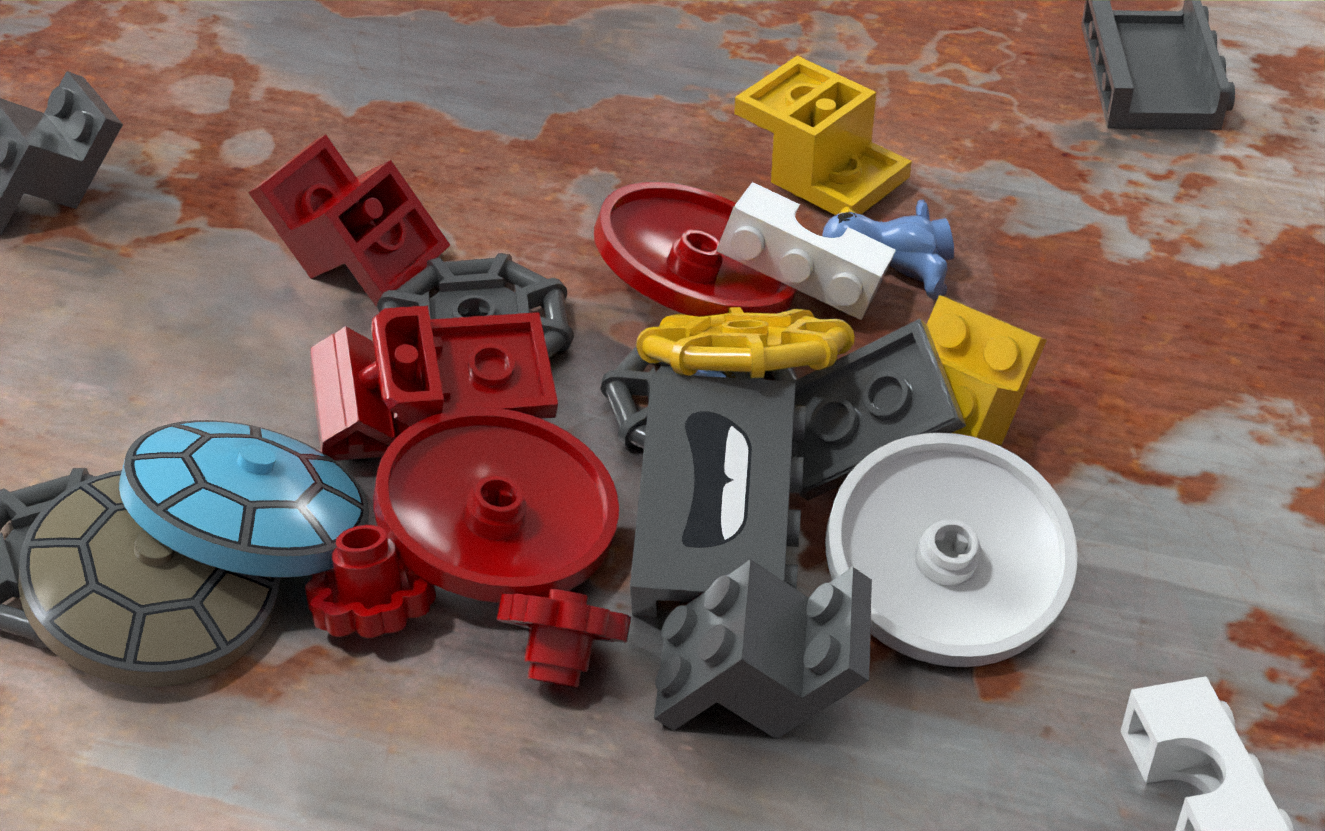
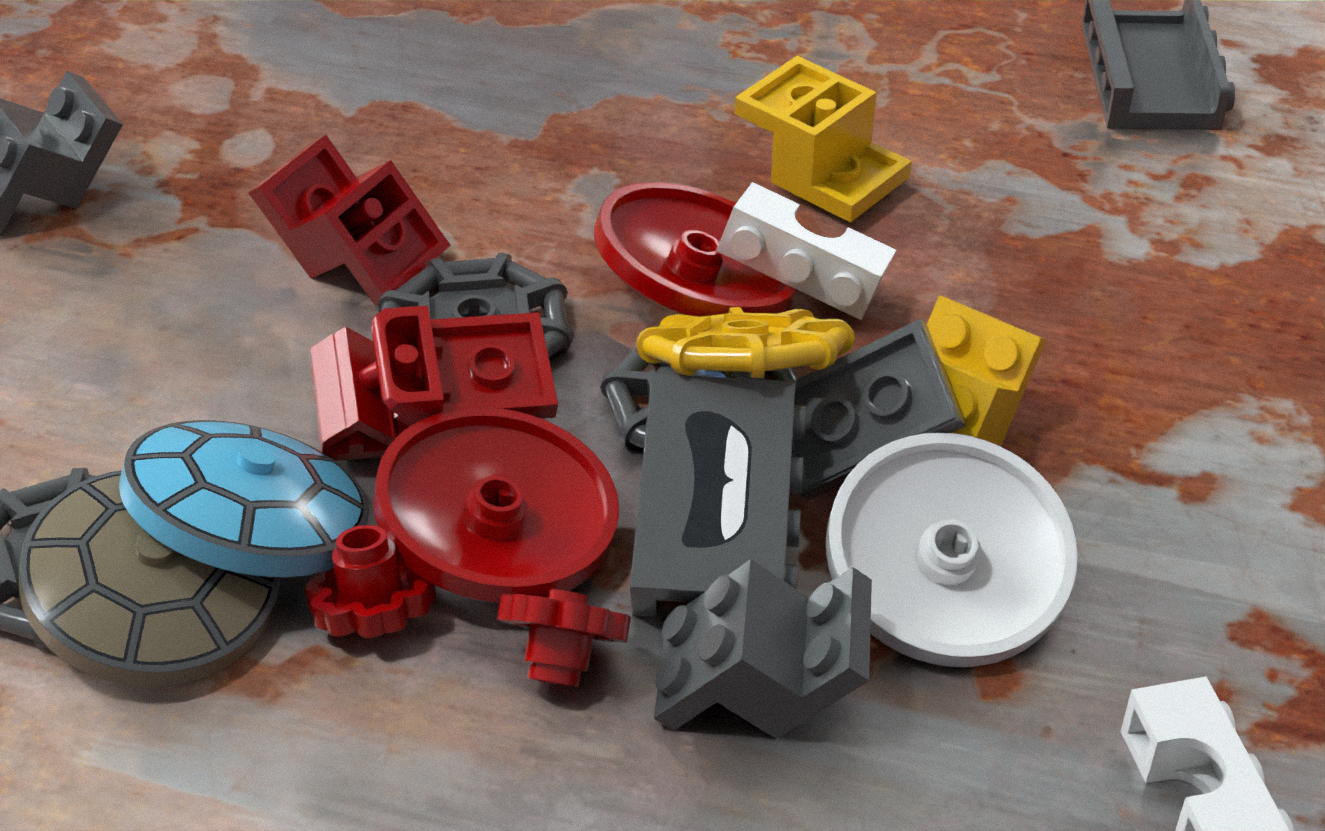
medium blue animal [822,199,954,300] -> none

